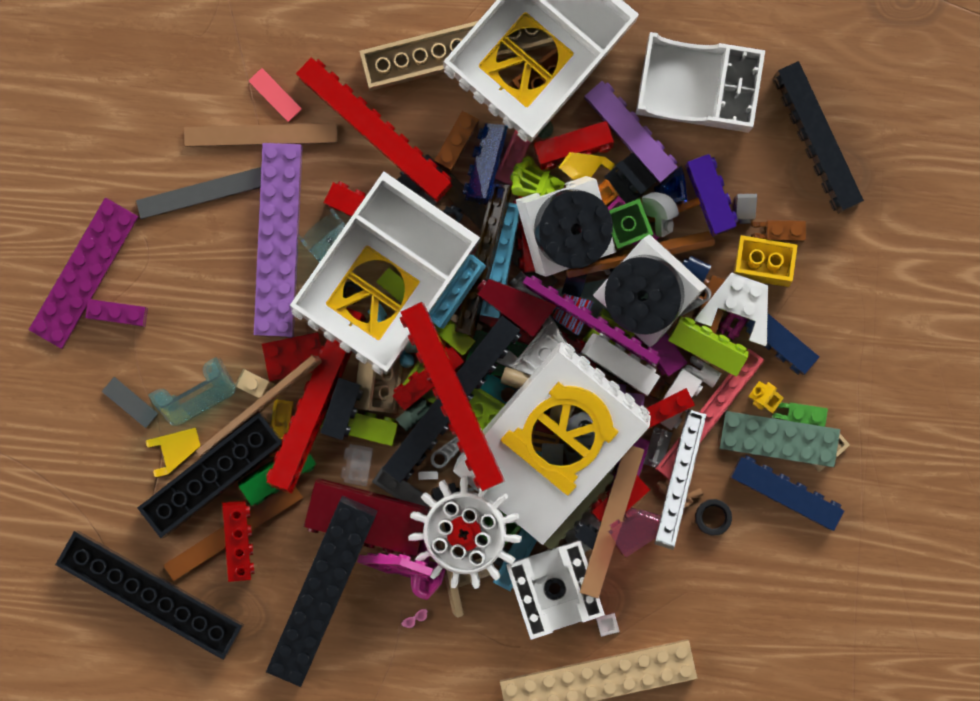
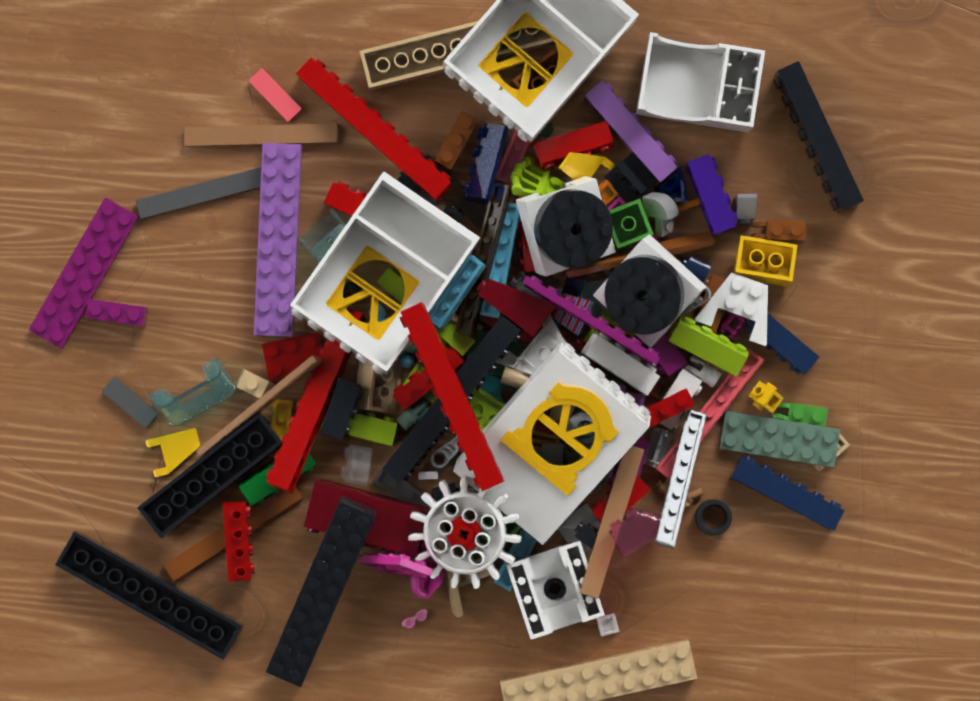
olive piece [544,471,614,550] -> none

